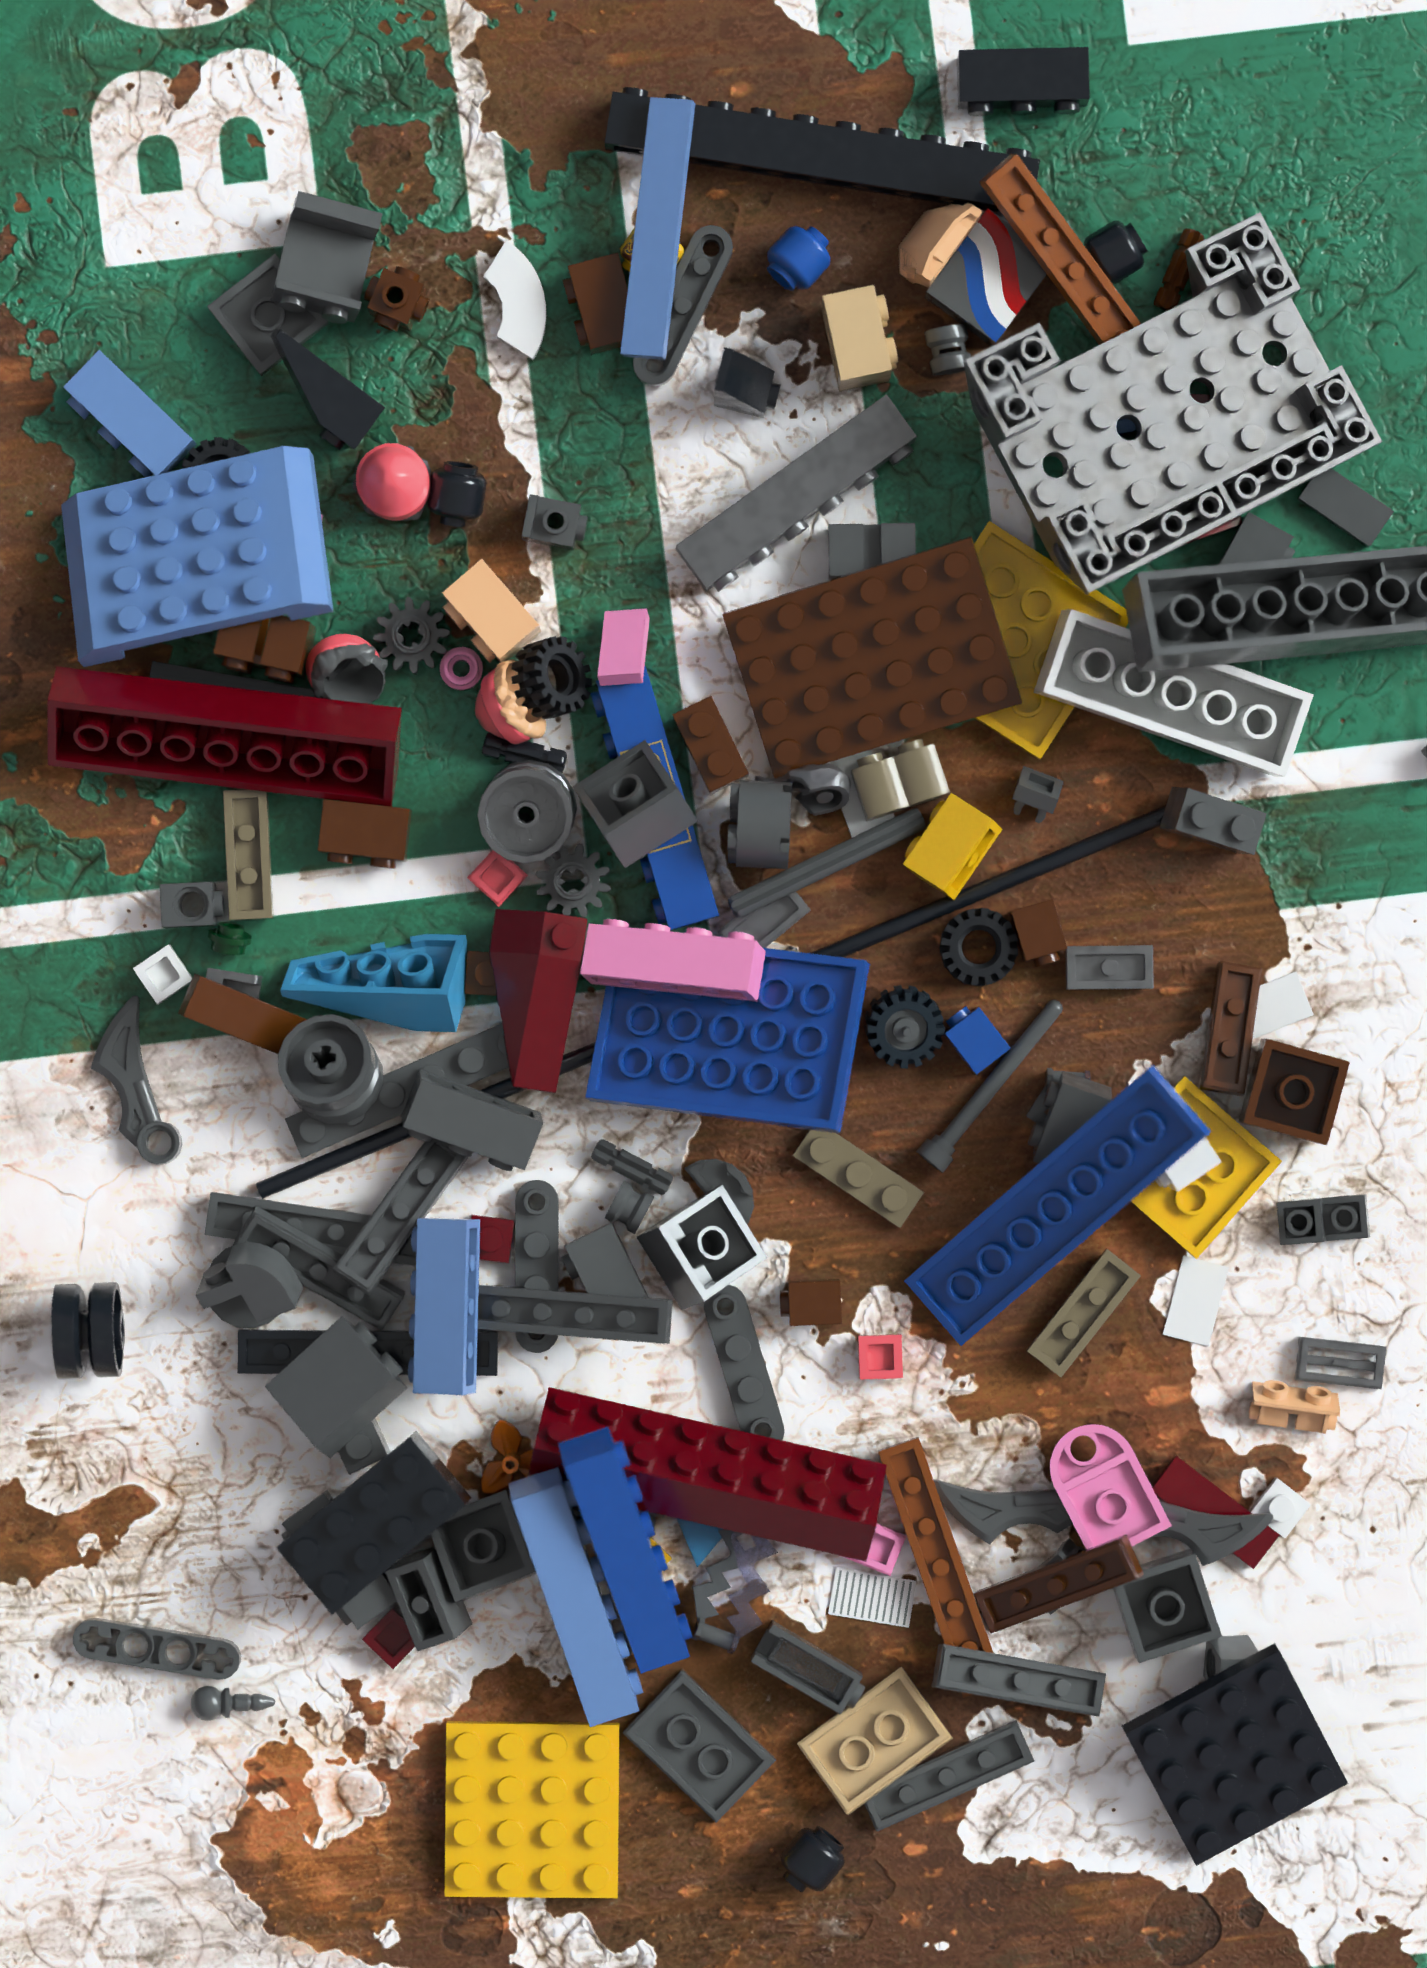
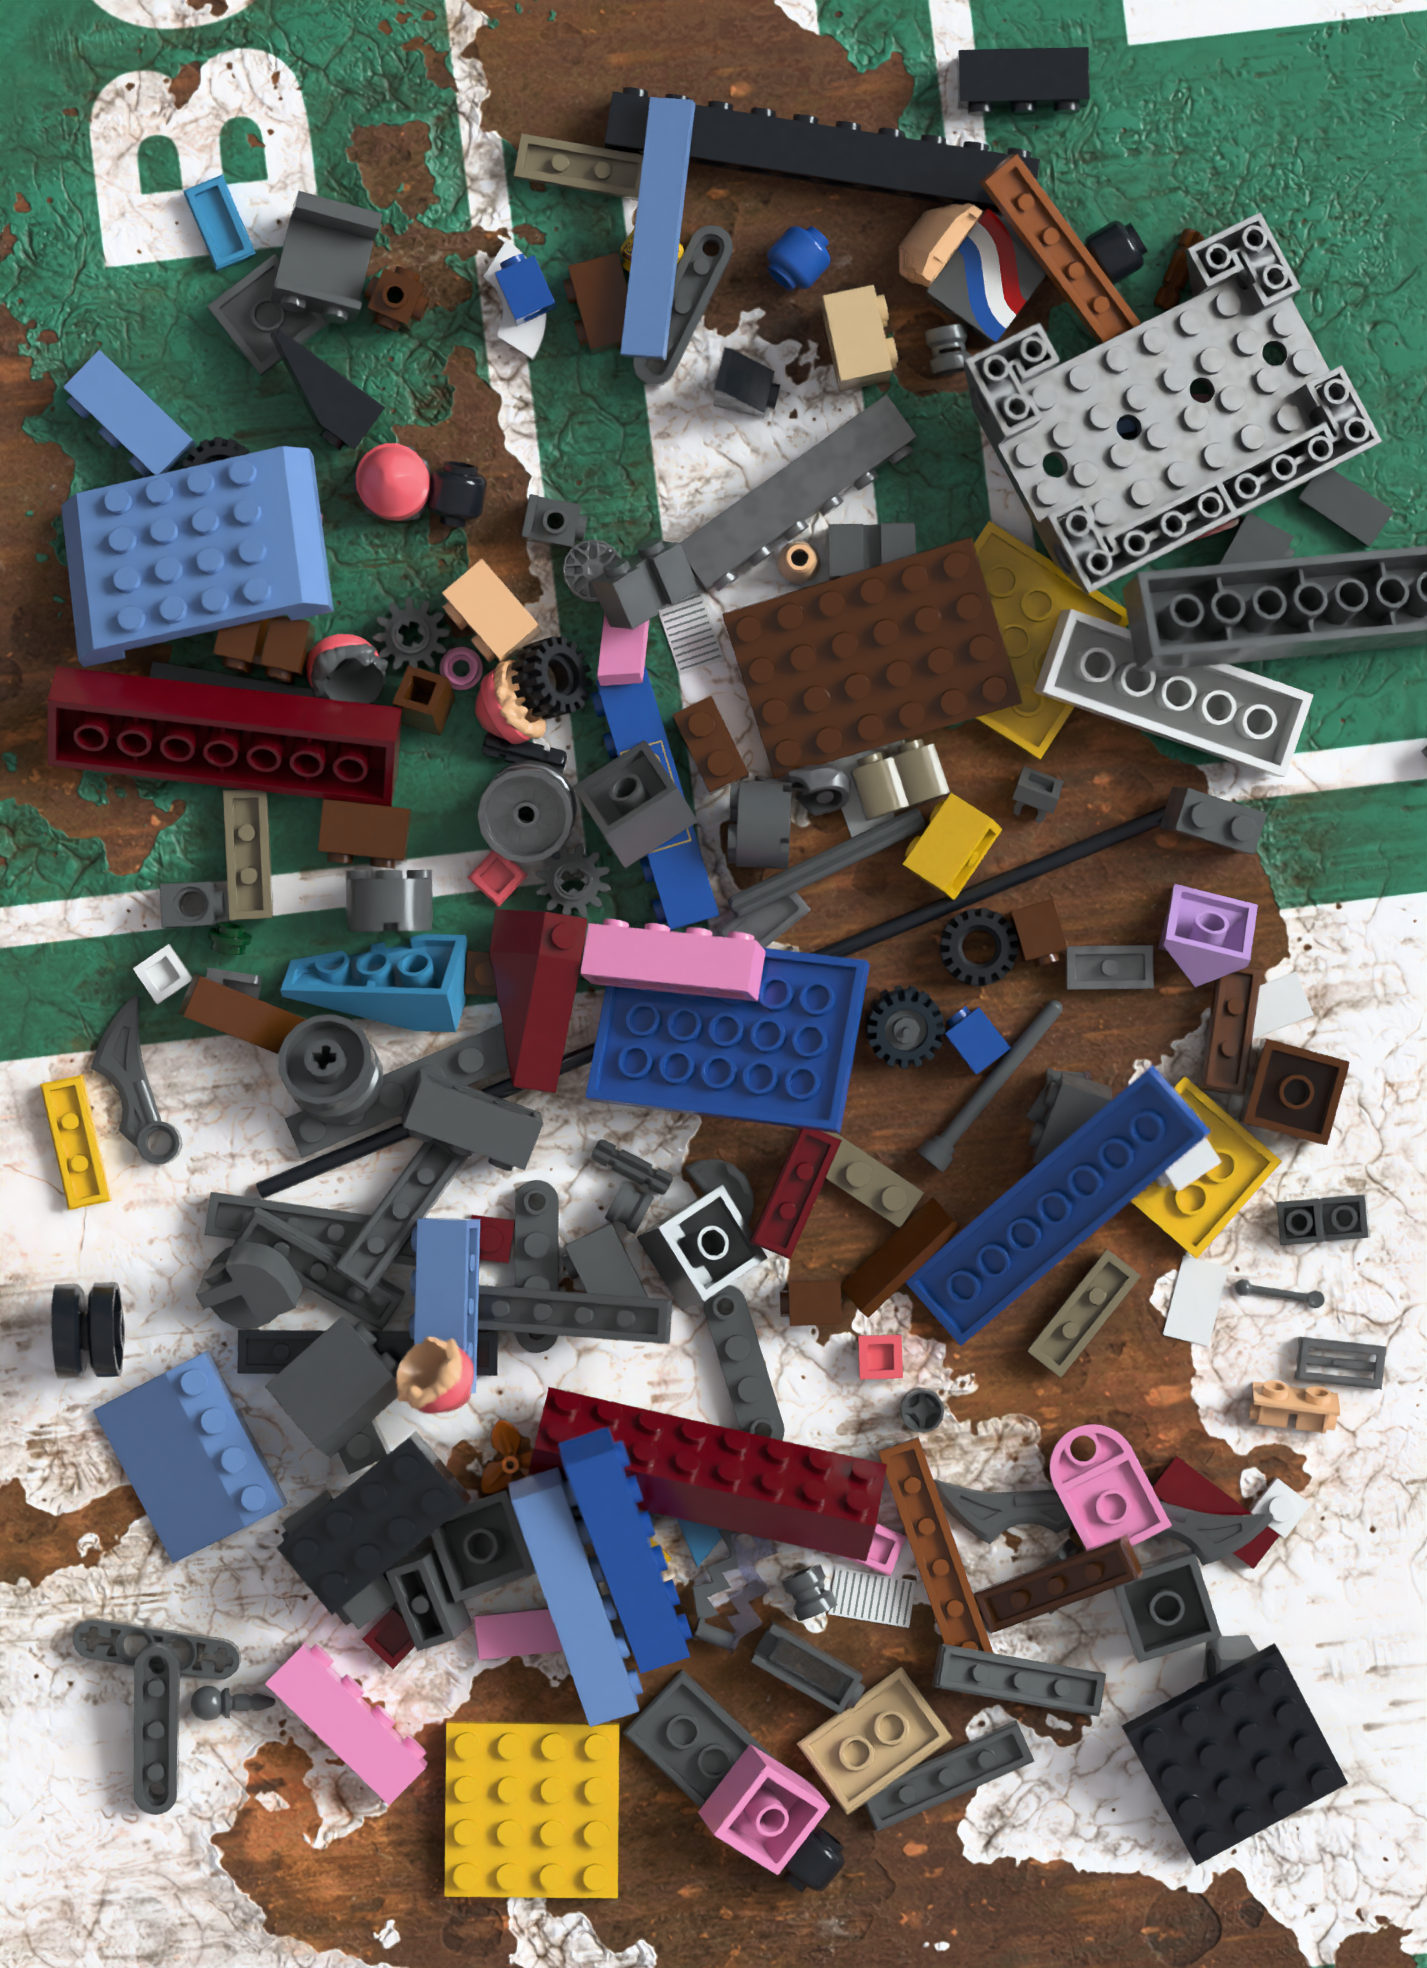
none -> yellow tile [40,1075,112,1210]
none -> medium blue slope [93,1350,288,1563]
none -> dark grey plate [134,1642,180,1815]
none -> dark azure tile [183,174,257,272]
none -> bright pink brick [265,1642,428,1805]
none -> dark grey brick [345,870,433,932]
none -> reddish brown brick [392,666,456,736]
none -> light nougat hair [396,1337,474,1414]
none -> bright pink tile [474,1608,563,1660]
none -> blue brick [495,254,557,326]
none -> dark tan plate [514,133,643,201]
none -> flat silver wheel [563,539,621,603]
none -> dark grey brick [591,538,699,630]
none -> white sticker [658,583,724,675]
none -> bright pink brick [698,1744,830,1875]
none -> dark red tile [749,1128,842,1259]
none -> light nougat cone [777,541,820,584]
none -> dark grey wheel [781,1564,837,1621]
none -> reddish brown tile [840,1197,961,1318]
none -> dark grey wheel [900,1387,944,1433]
none -> lavender slope [1158,884,1258,987]
none -> dark grey hinge [1235,1279,1325,1308]

